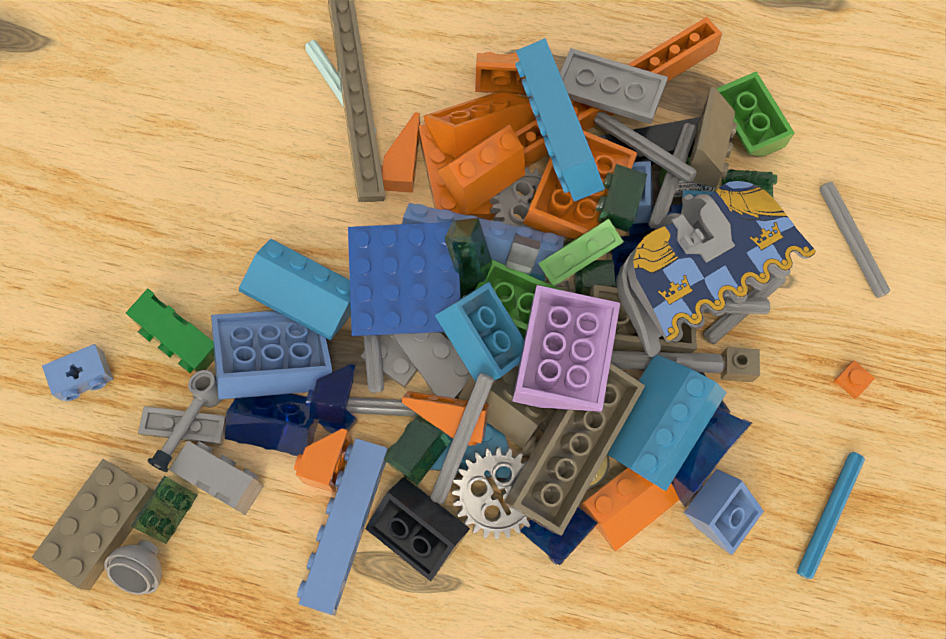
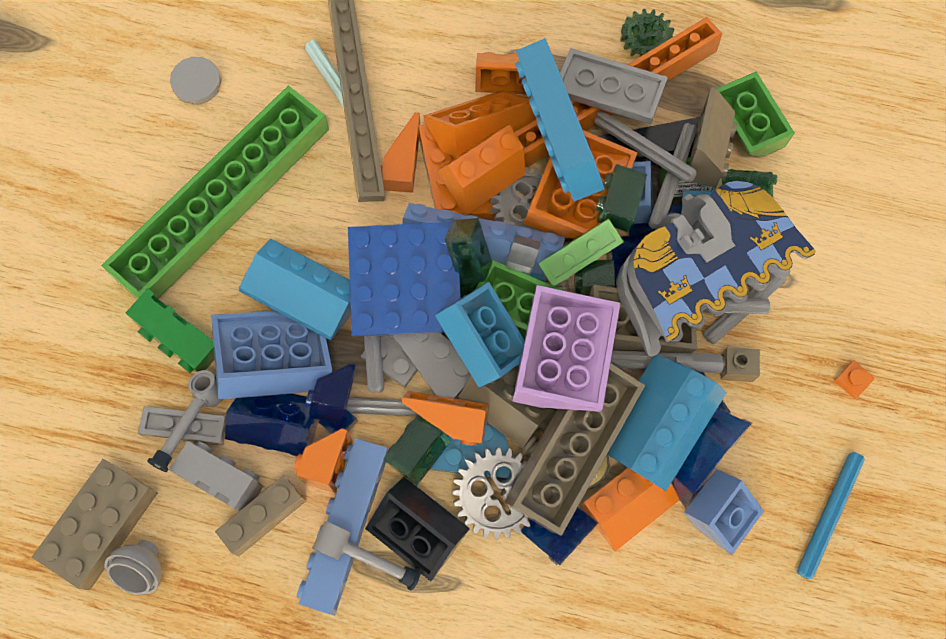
medium blue brick [42,344,114,401] -> none
clear green hinge [131,475,198,544] -> none
light grey axle [431,373,494,504] -> none
light grey axle [820,182,890,298] -> none
none -> bright green brick [101,85,329,299]
none -> light grey tile [170,57,221,105]
none -> dark tan brick [215,475,306,557]
none -> light grey piece [312,521,421,591]
none -> clear green gear [620,9,674,57]

